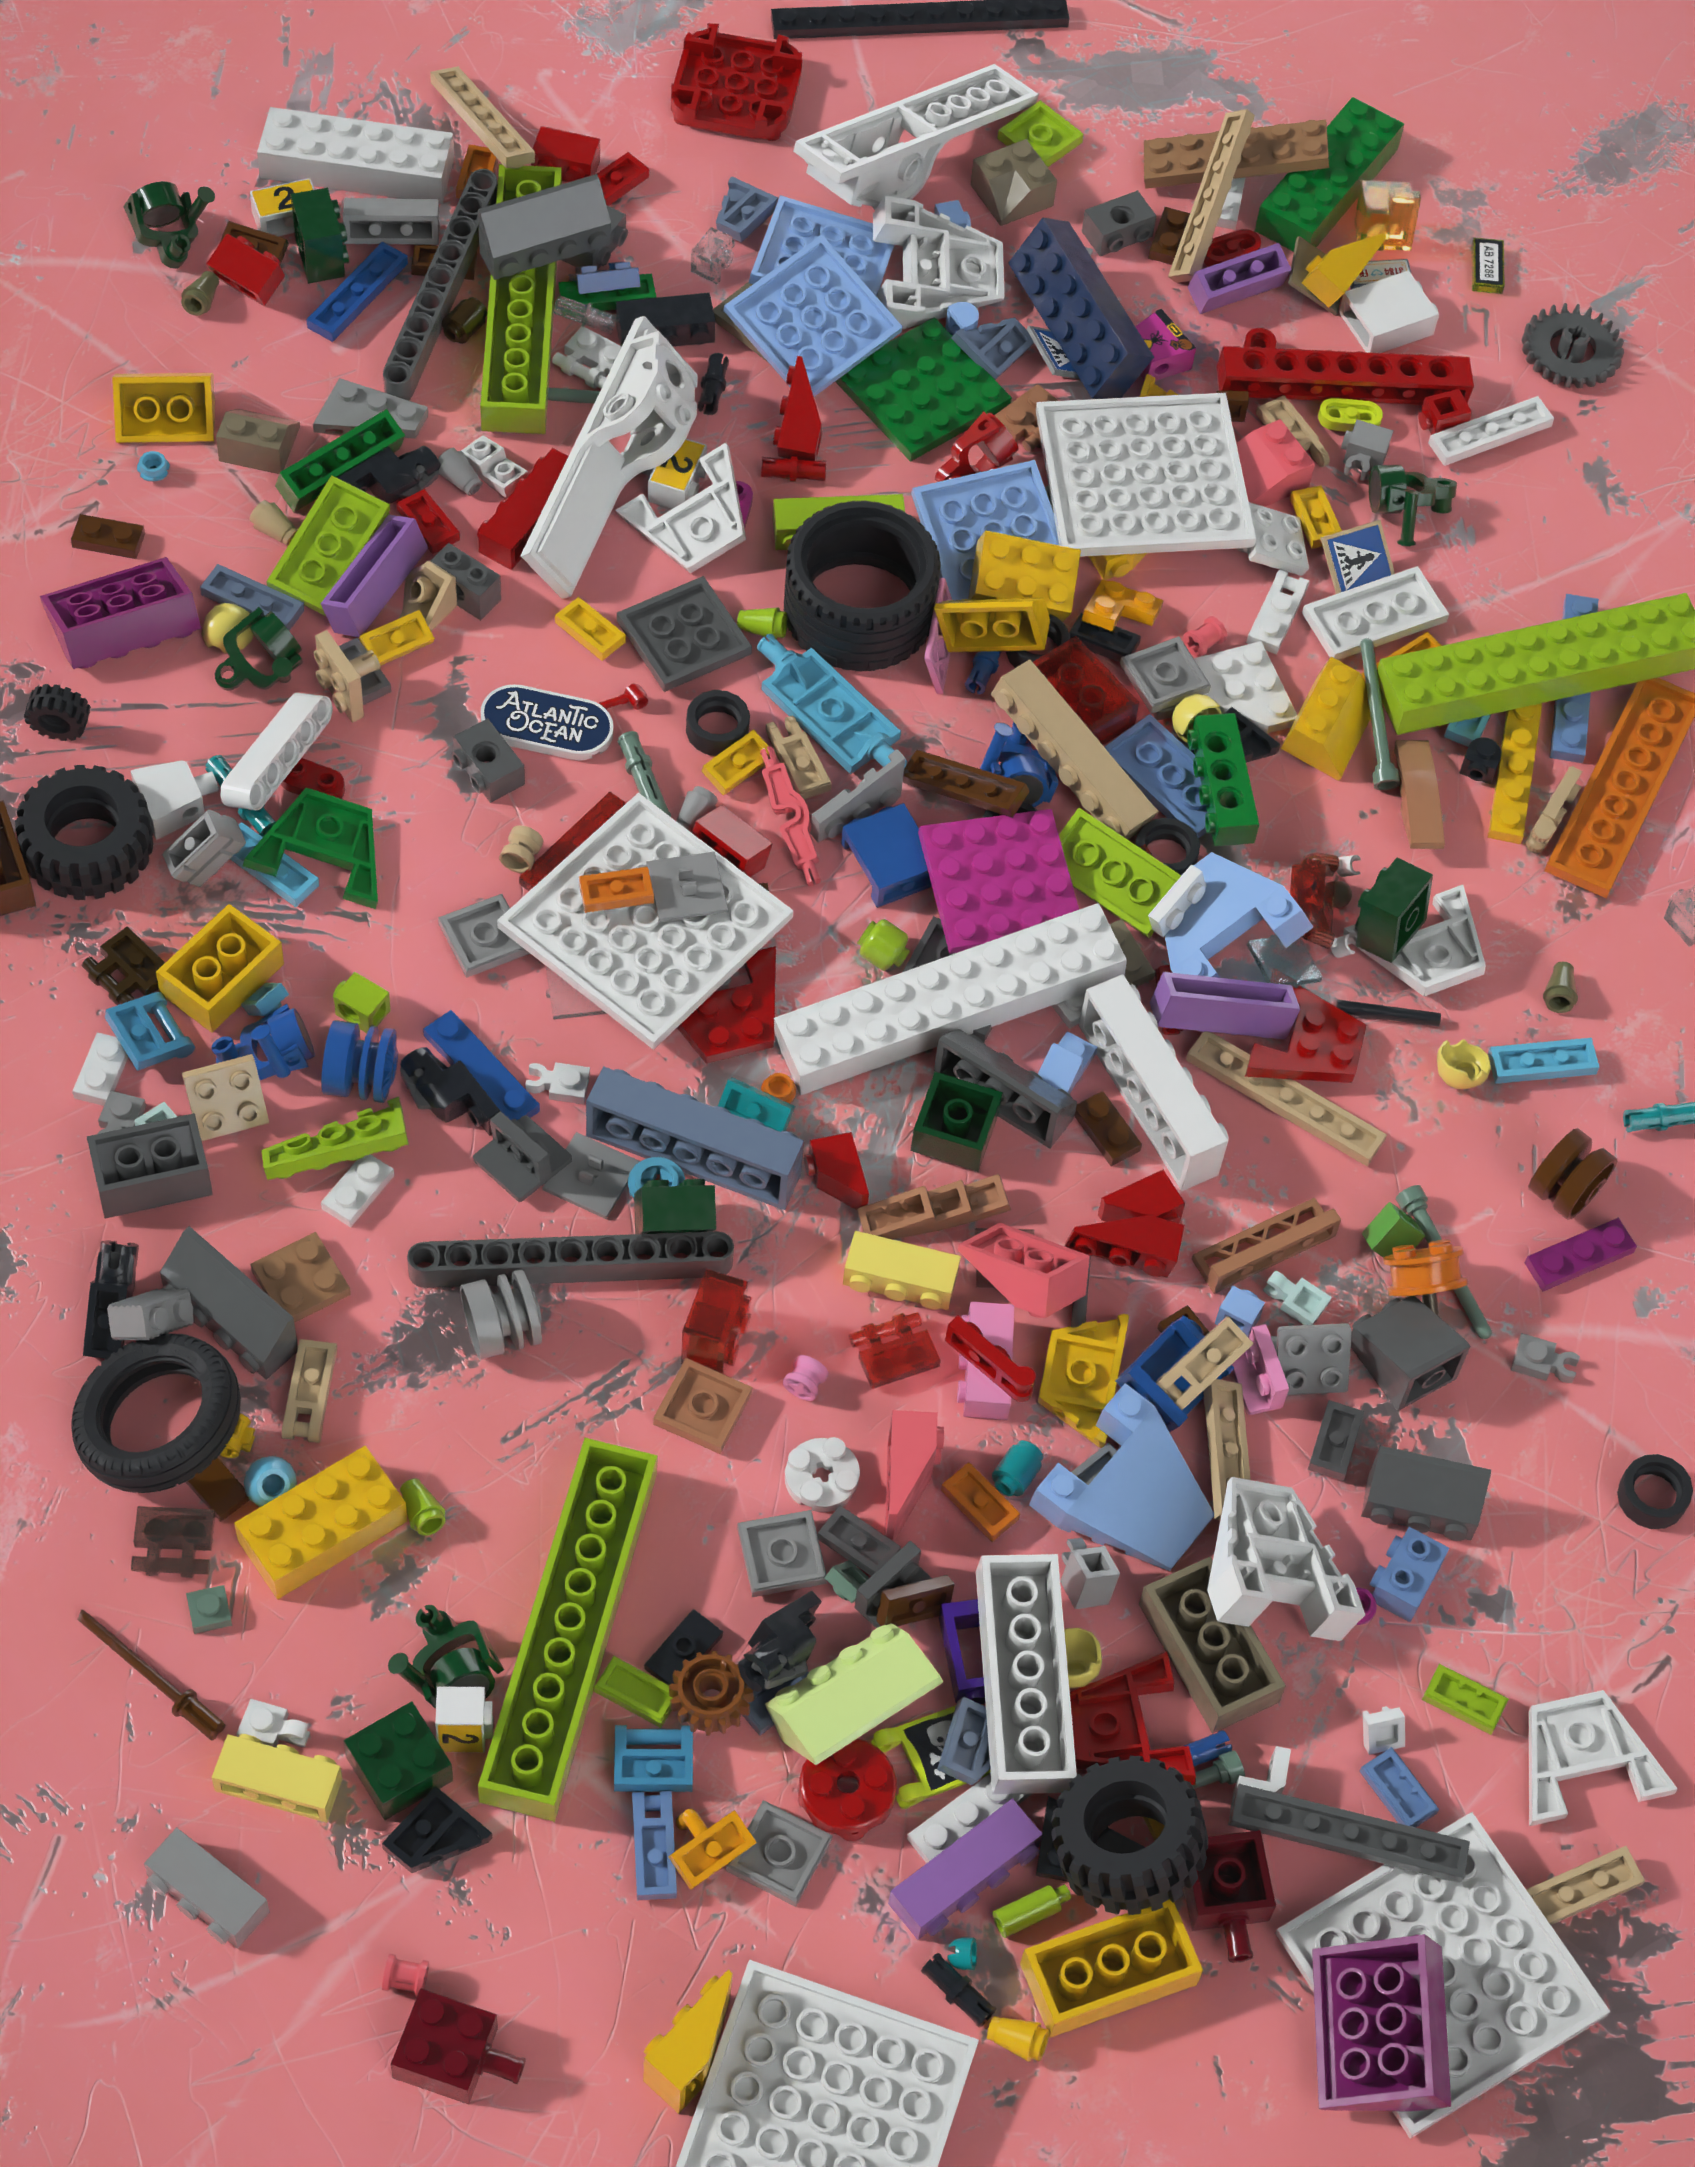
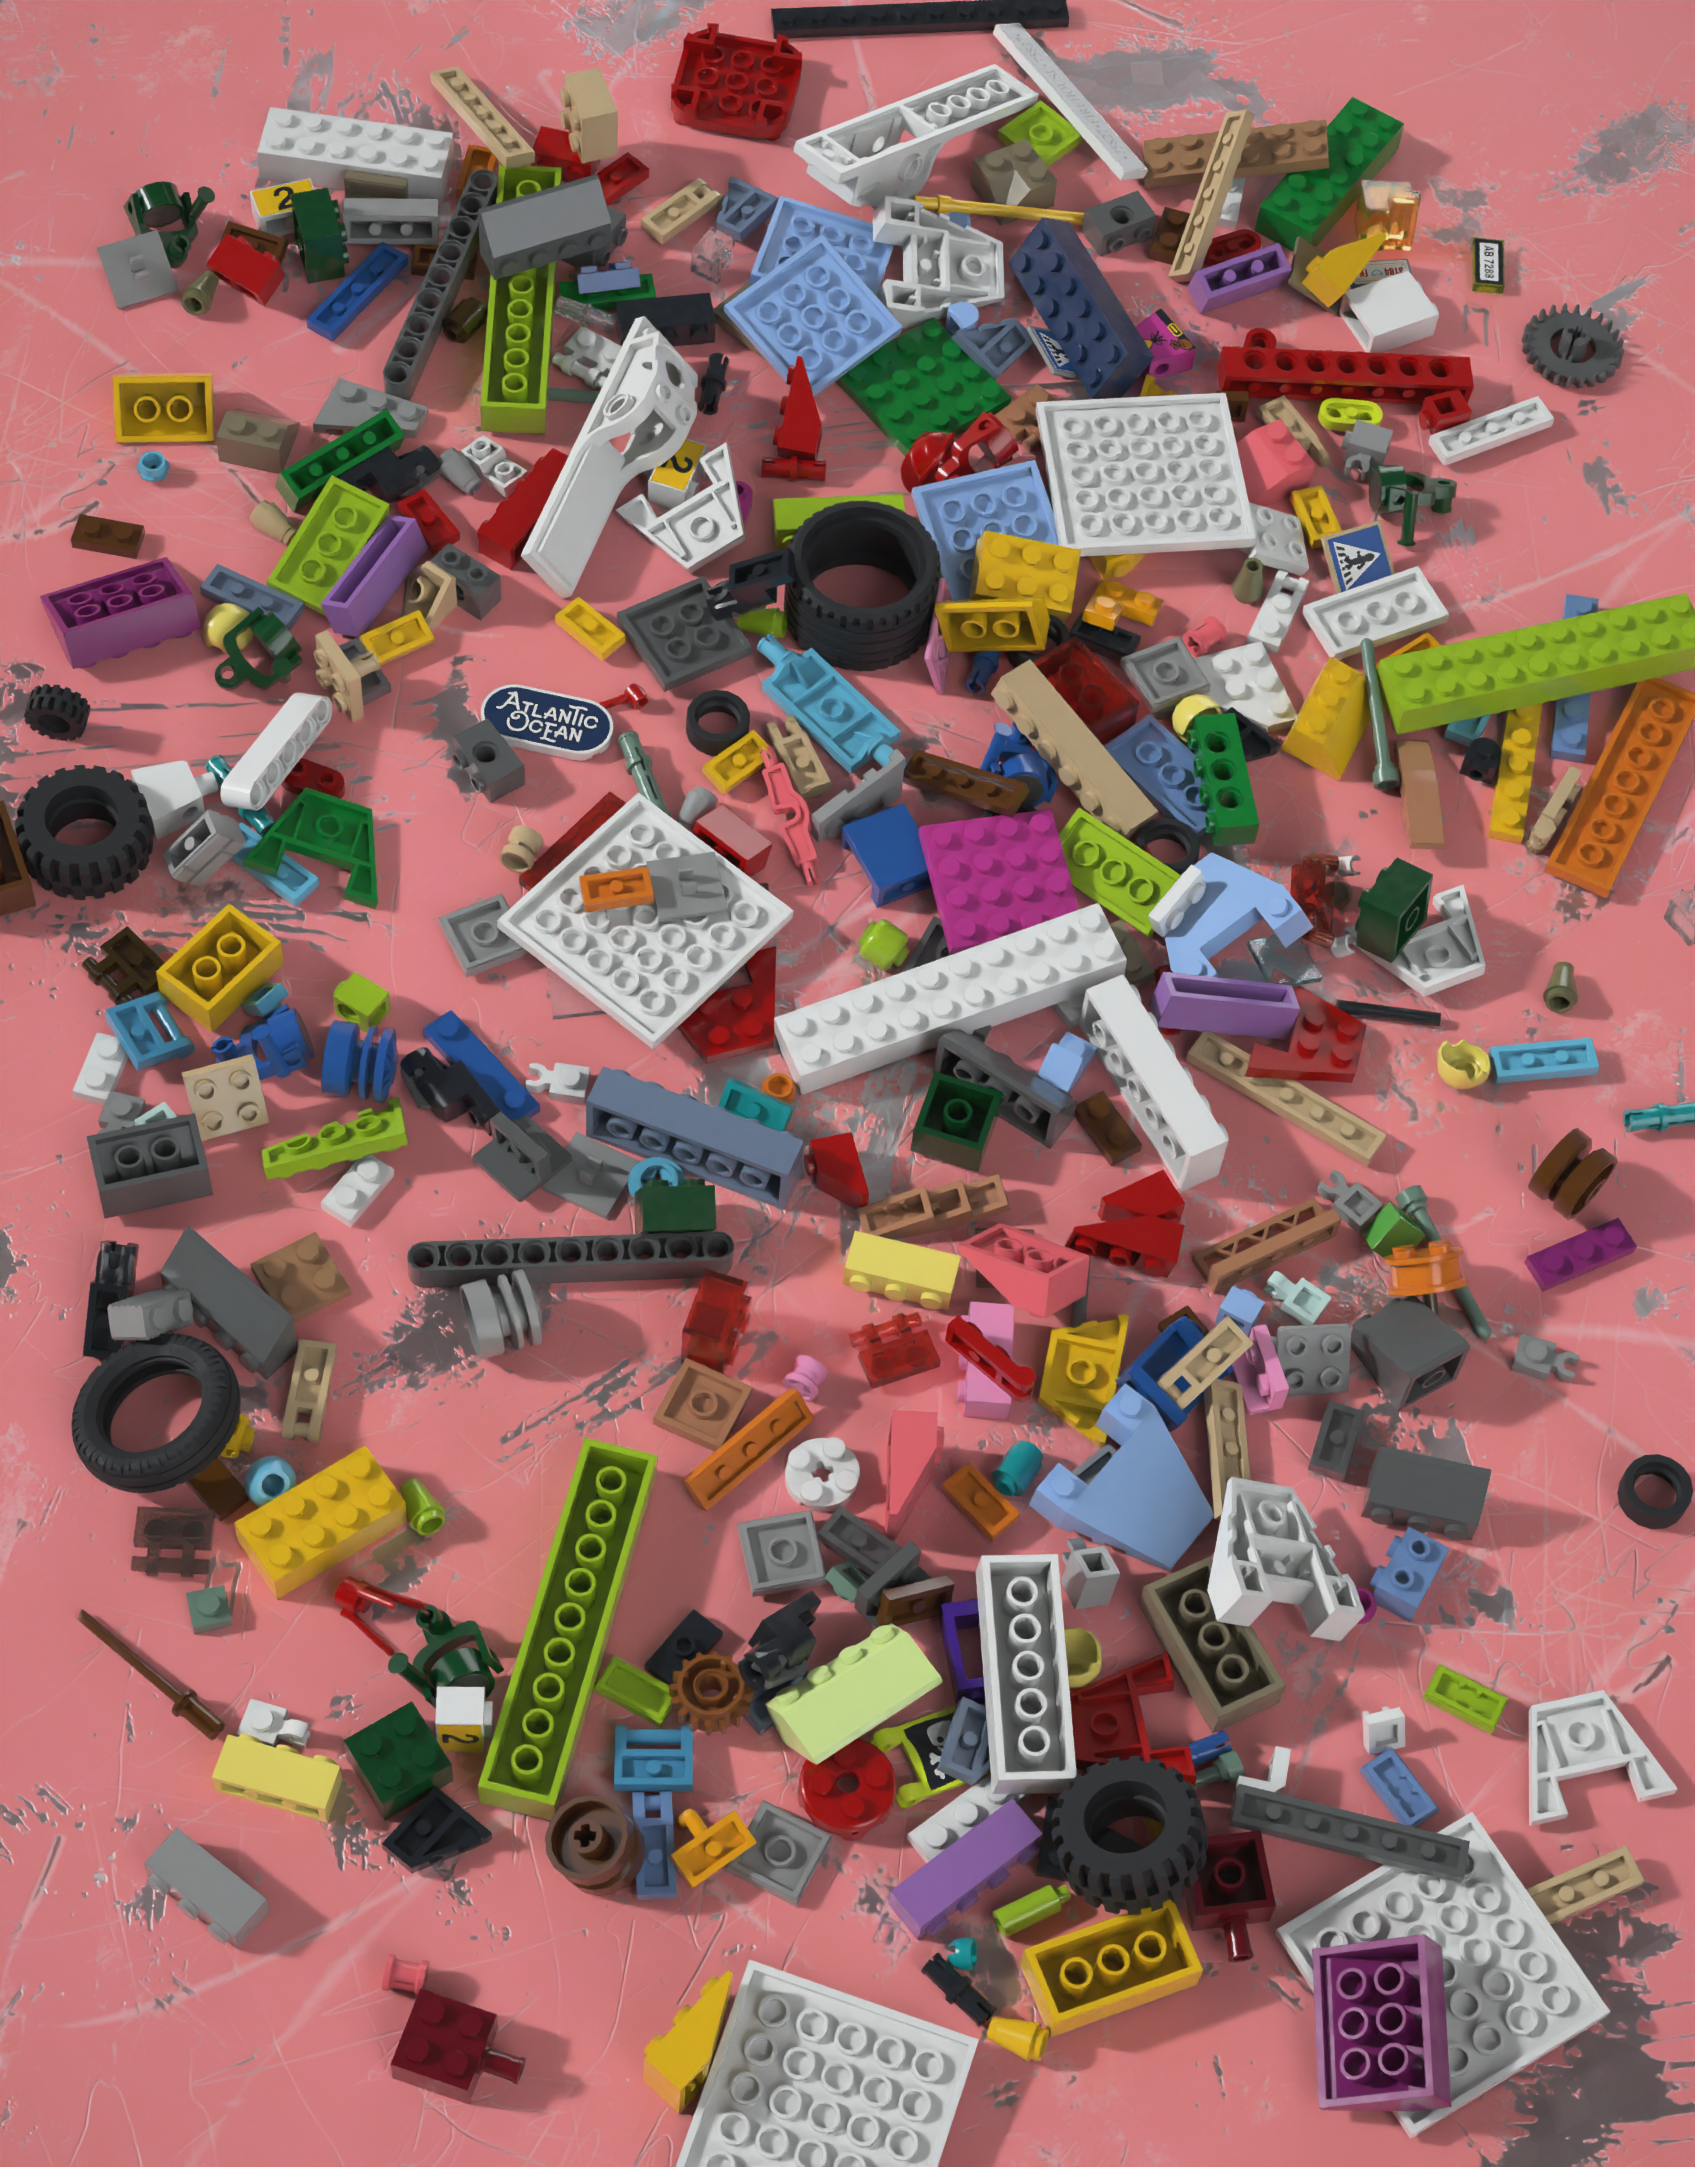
none -> light grey piece [97,230,179,309]
none -> red plant [334,1576,430,1656]
none -> dark tan tile [344,170,409,199]
none -> reddish brown wheel [545,1794,645,1896]
none -> tan brick [559,67,618,163]
none -> tan plate [641,178,724,245]
none -> orange plate [682,1388,815,1512]
none -> black plate [706,547,795,621]
none -> red piece [900,432,956,494]
none -> yellow bar [912,195,1084,225]
none -> tile [993,23,1148,181]
none -> olive cone [1232,558,1264,604]
none -> light grey plate [1317,1170,1384,1232]

